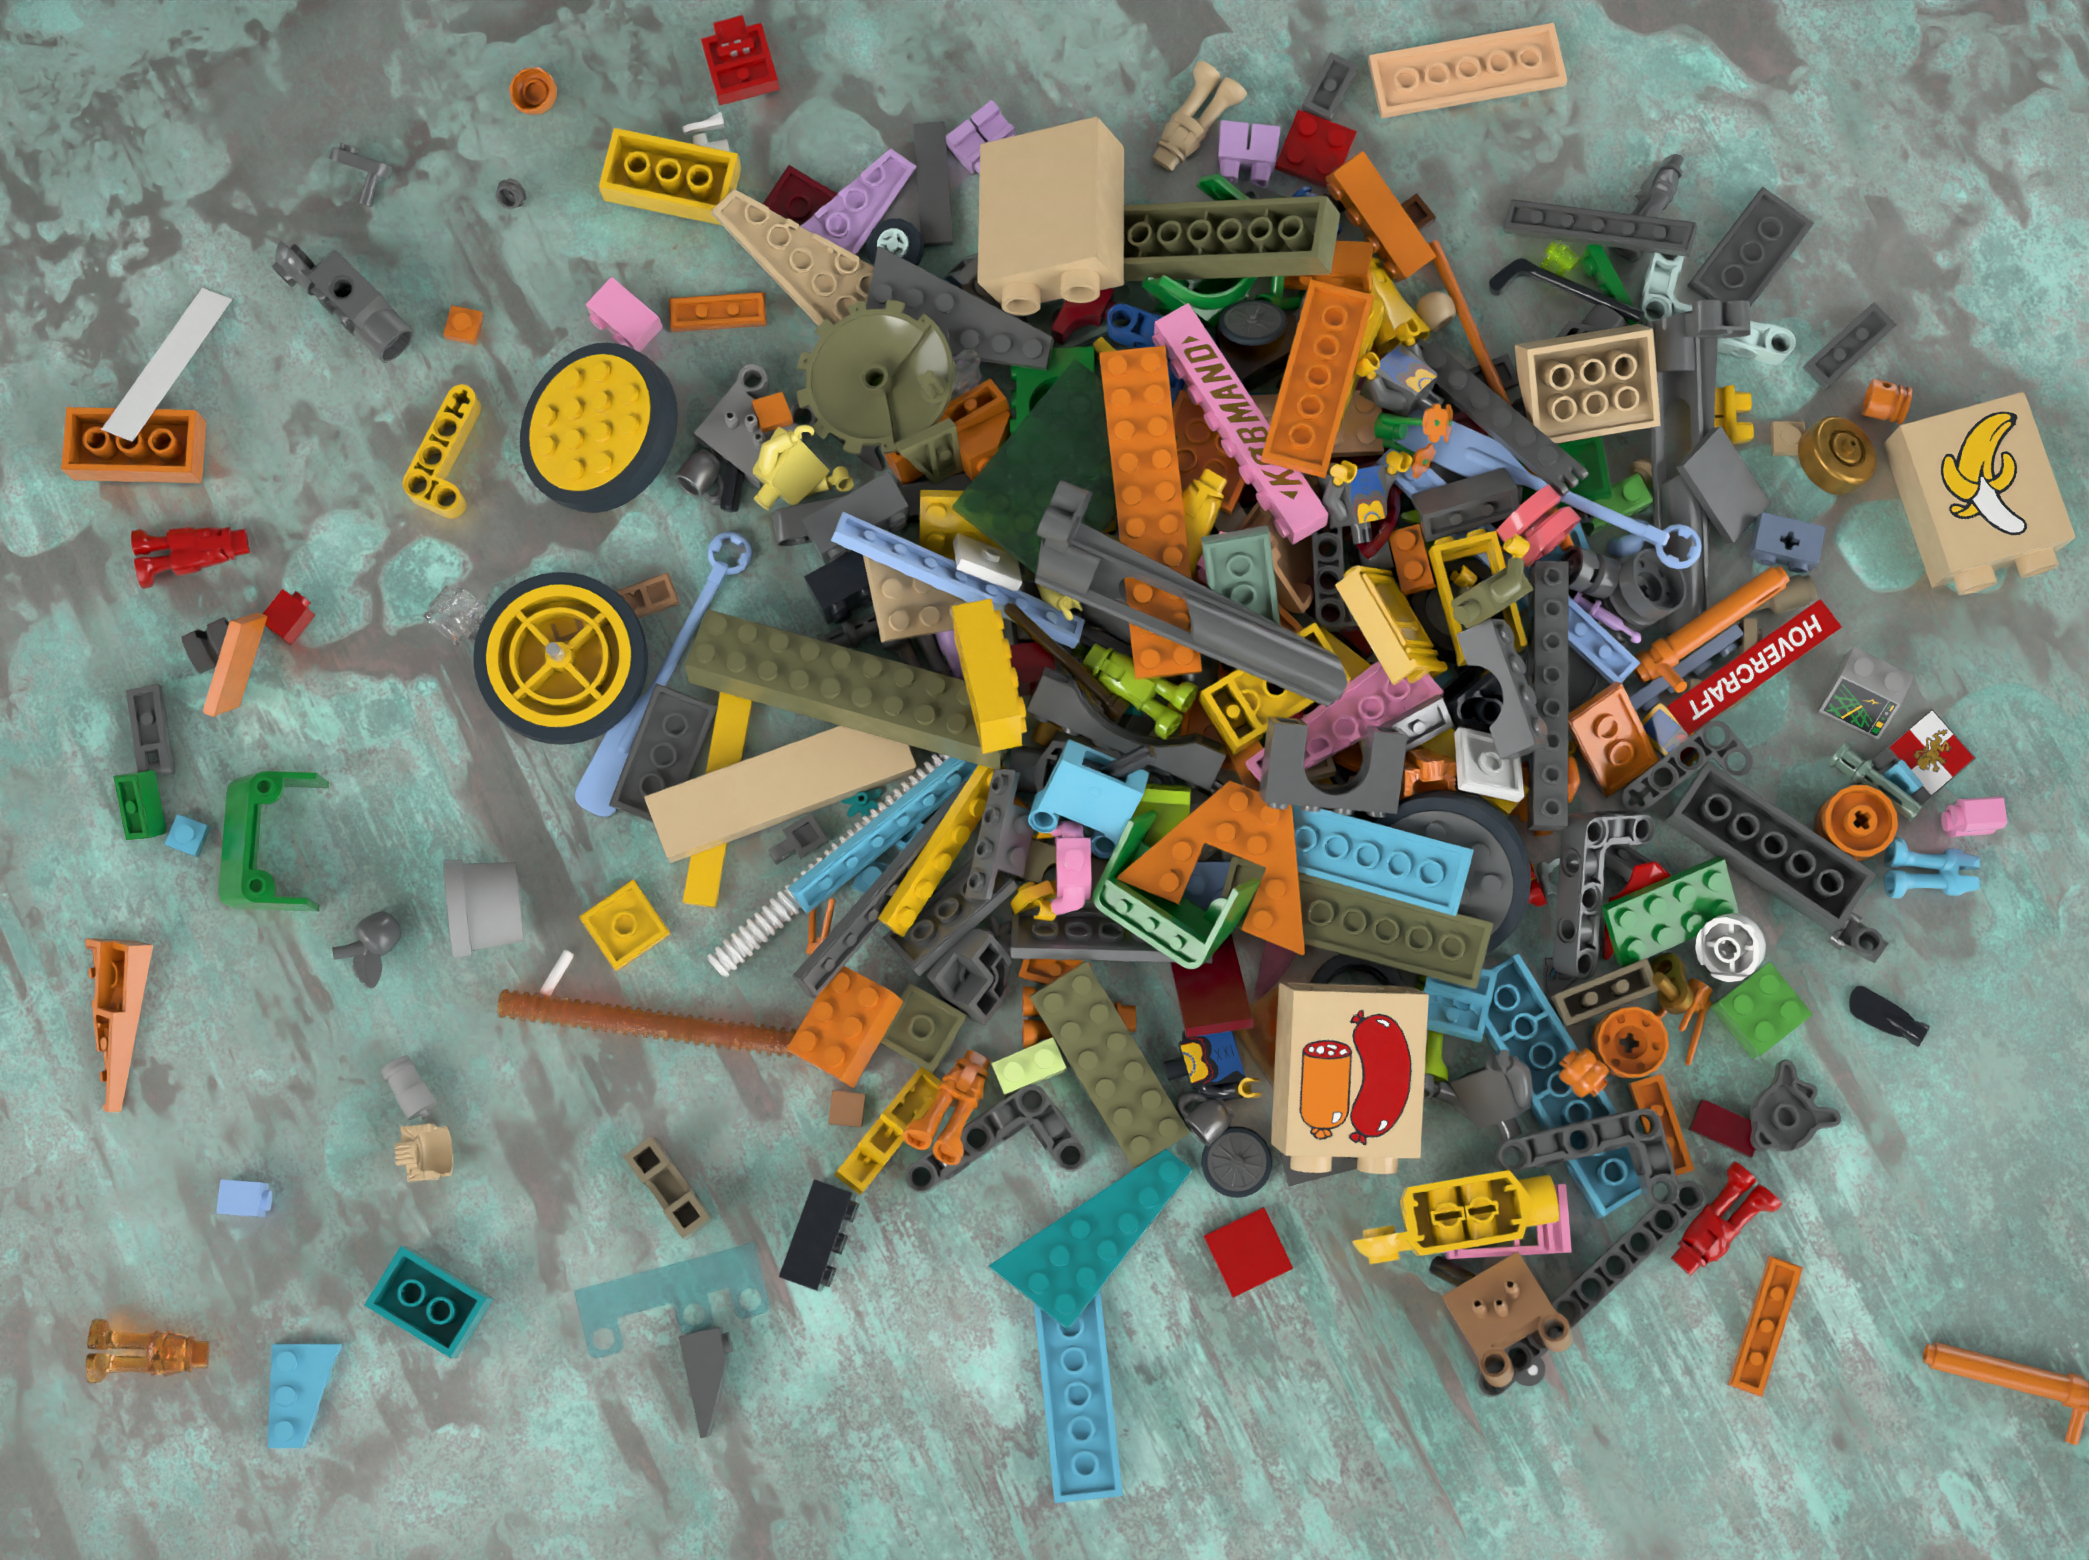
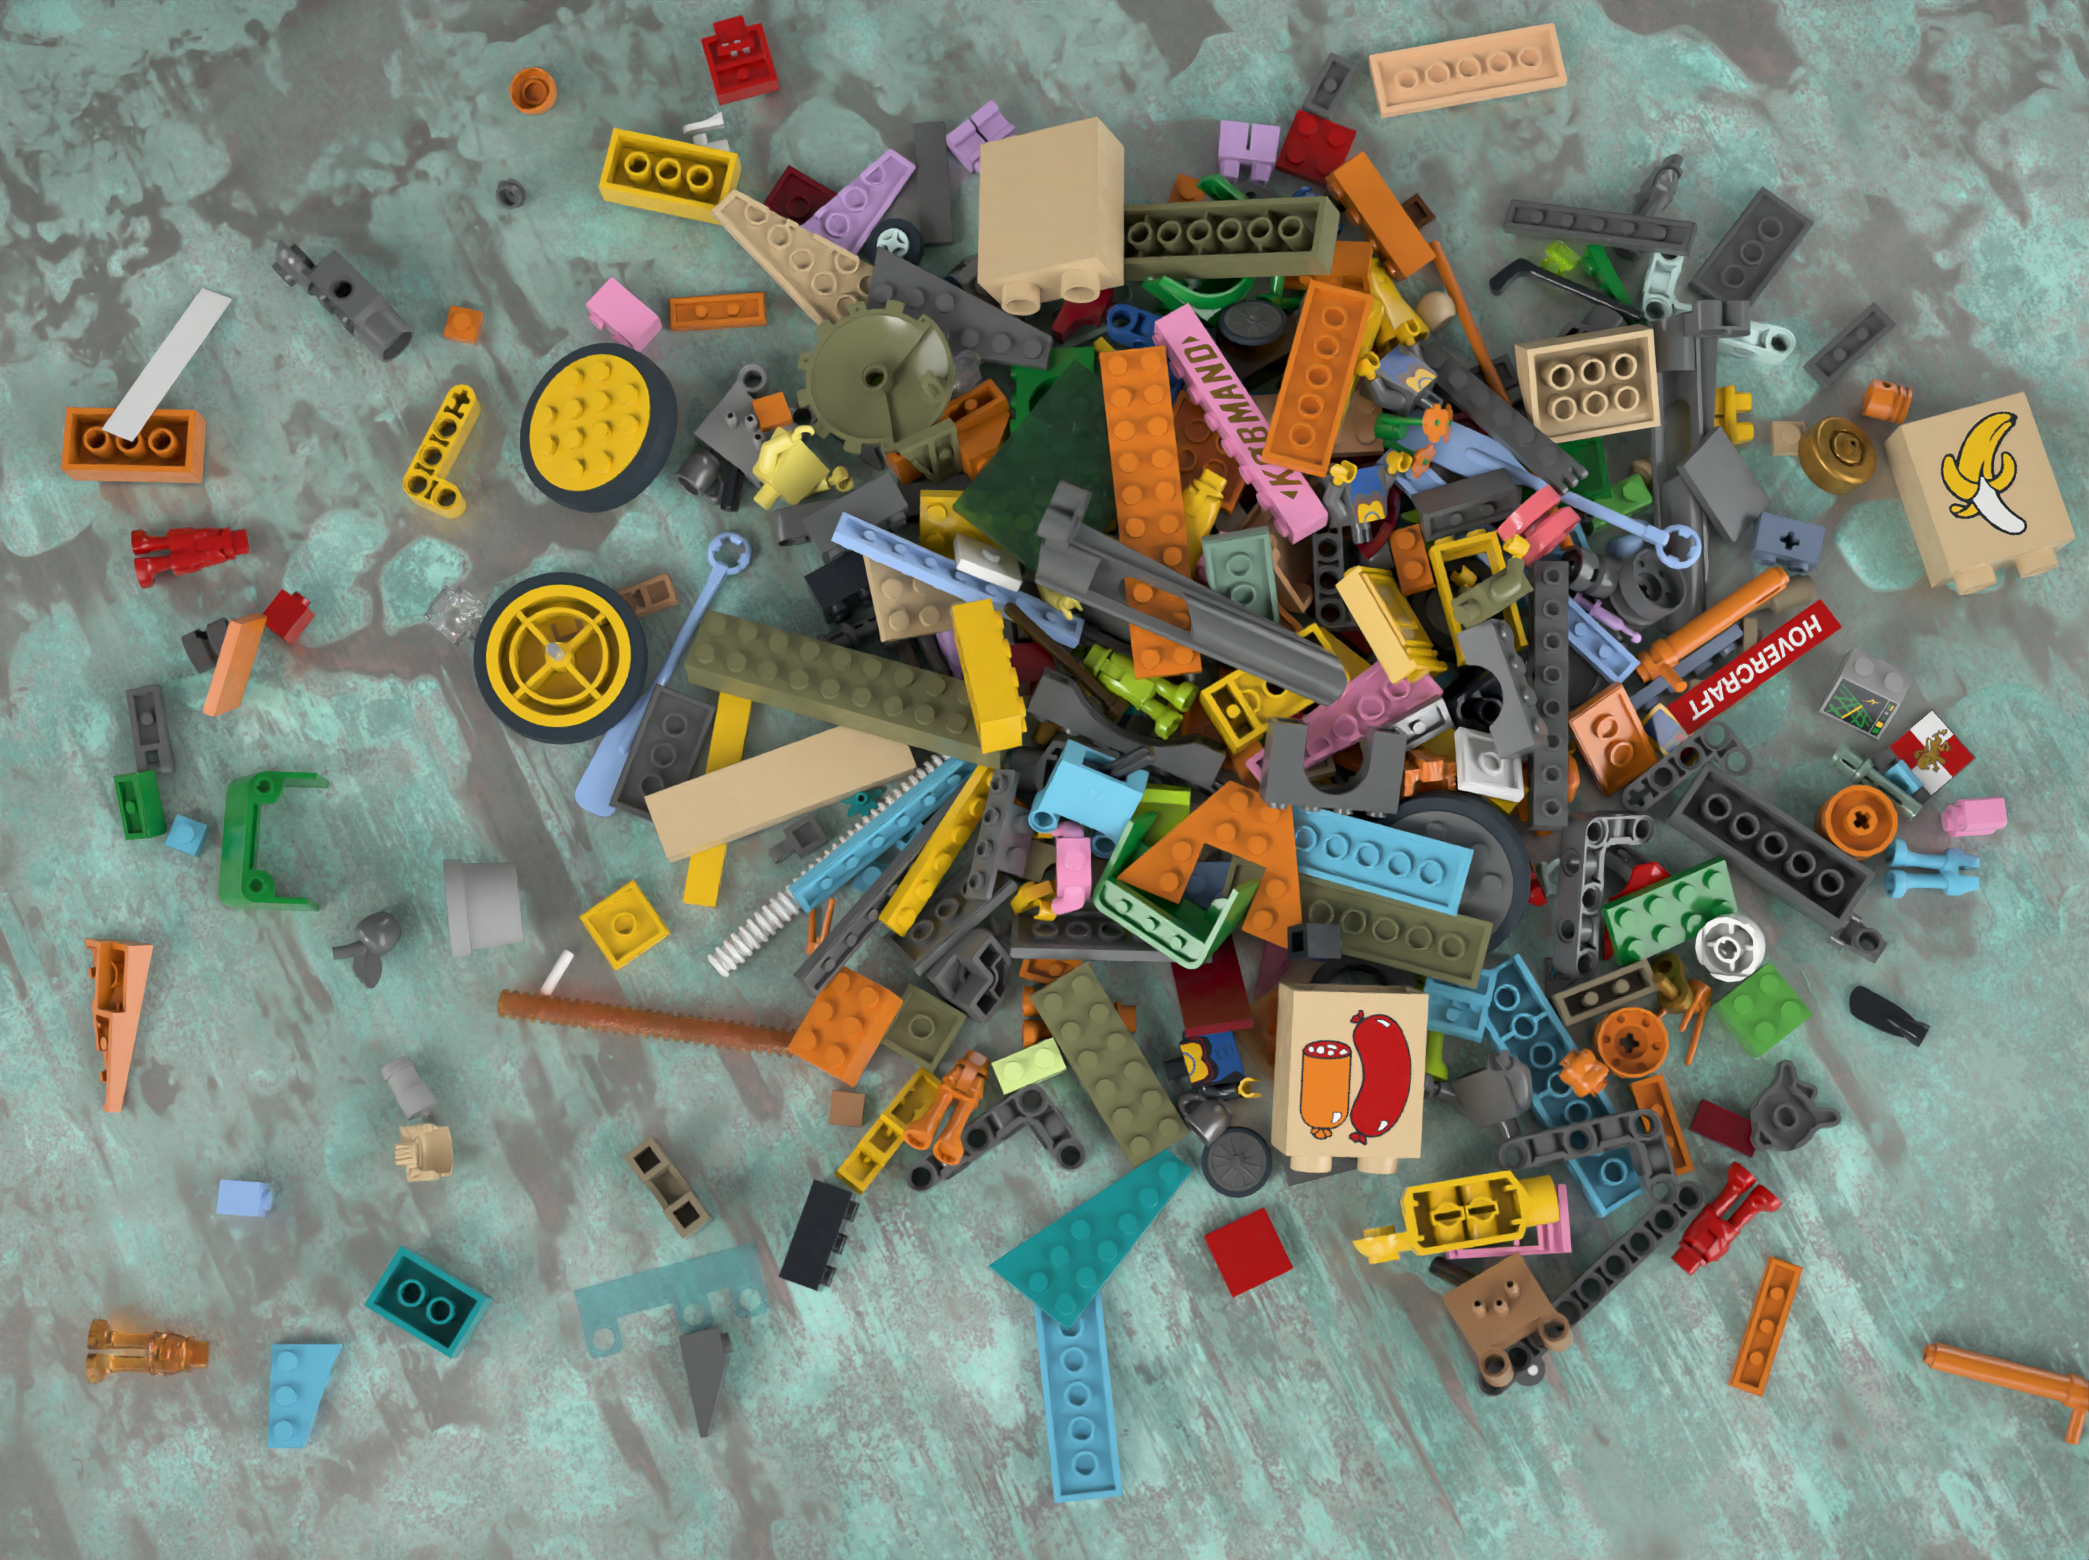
dark grey piece [329,143,393,206] -> none
tan piece [1151,60,1247,172] -> none
none -> orange plate [1168,173,1205,203]
none -> black brick [1287,923,1342,962]

